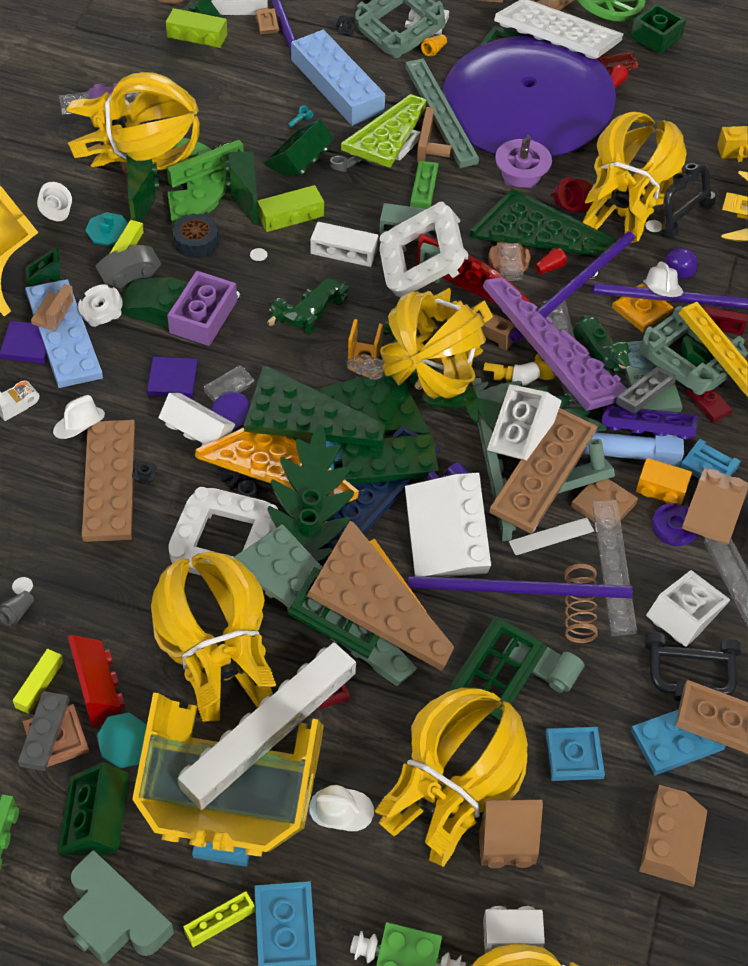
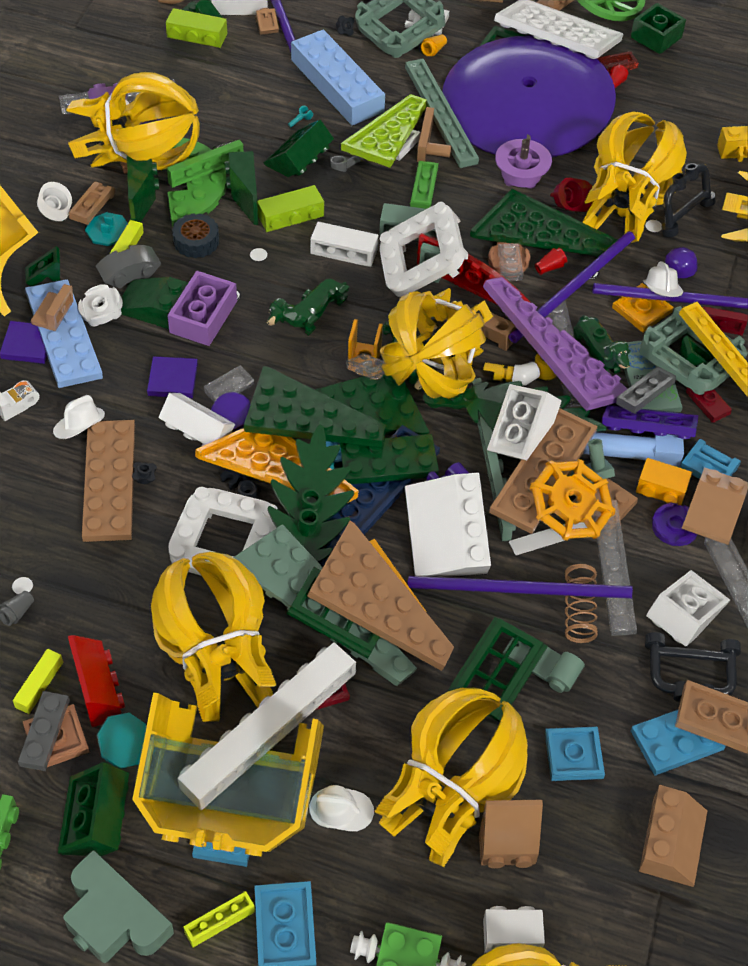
none -> medium nougat plate [69,181,115,225]
none -> light orange plate [530,459,616,541]

